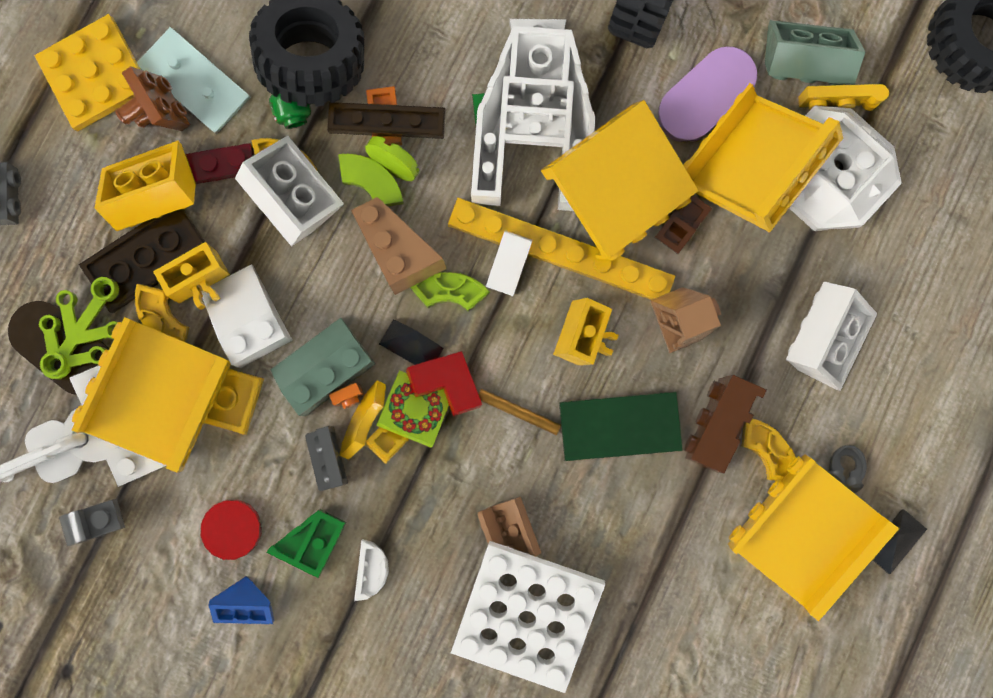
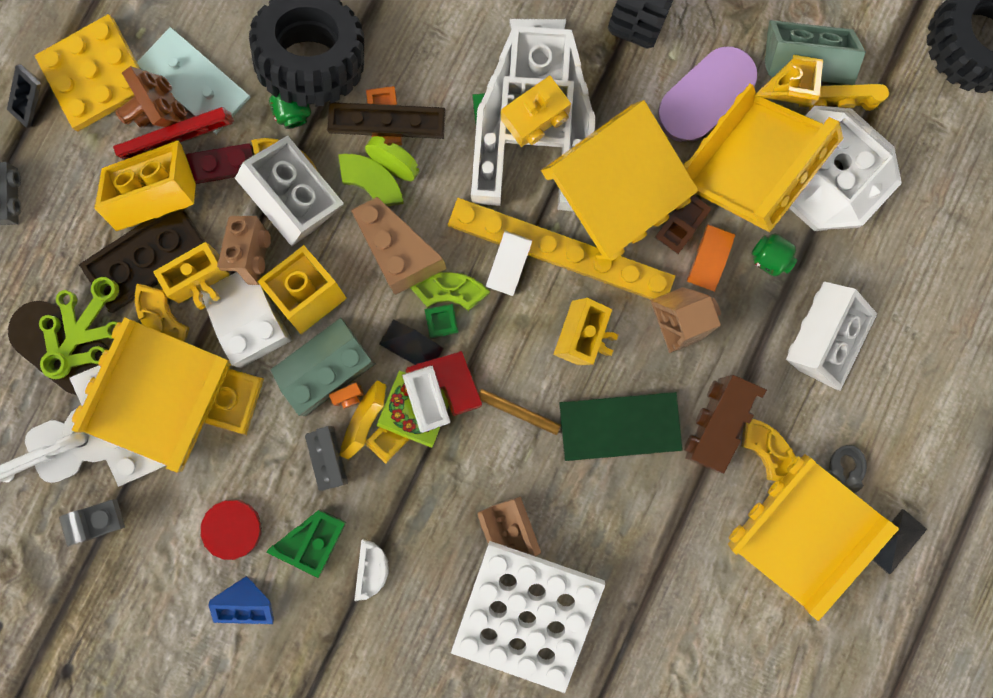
none -> black slope [7,64,41,128]
none -> red tile [113,107,234,159]
none -> medium nougat bracket [217,216,271,285]
none -> yellow slope [257,245,347,334]
none -> white tile [402,366,450,433]
none -> green tile [424,304,459,339]
none -> yellow brick [501,75,571,148]
none -> orange slope [687,224,735,292]
none -> green head [751,233,798,277]
none -> yellow slope [754,55,823,106]

